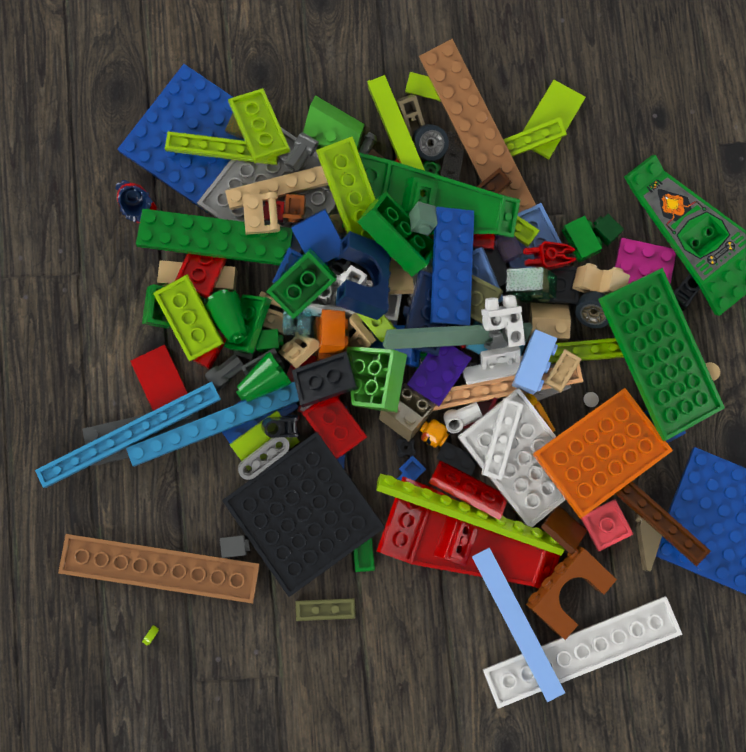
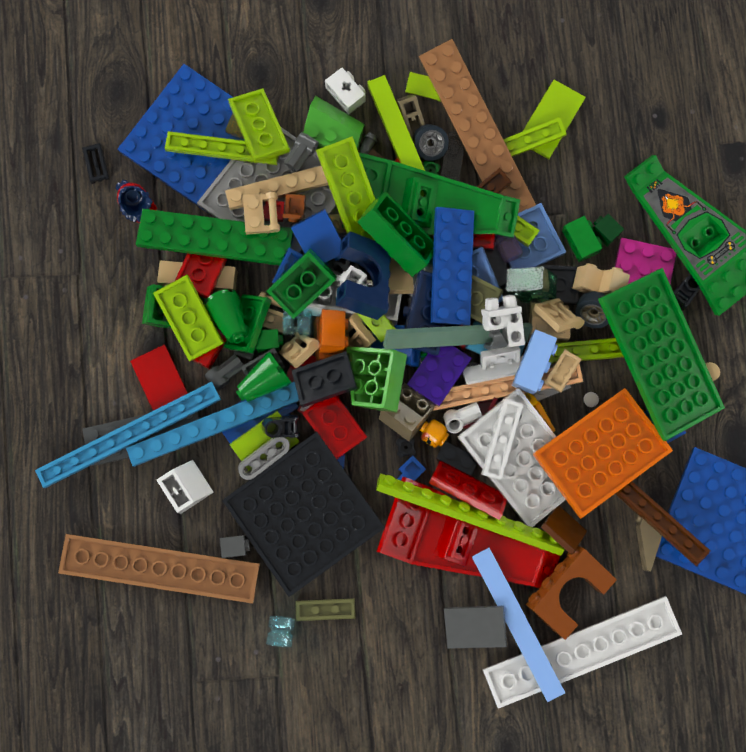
lime tile [142,625,159,646] -> none
green tile [354,538,375,572] -> none
sand green brick [409,201,437,236] -> none
red hinge [523,241,576,272] -> none
coral plate [581,499,633,552] -> none
none -> black tile [82,143,110,184]
none -> white slope [157,460,214,514]
none -> clear light blue wheel [266,615,295,647]
none -> white brick [325,68,366,115]
none -> dark grey tile [444,606,507,649]
none -> tan plate [533,298,585,332]

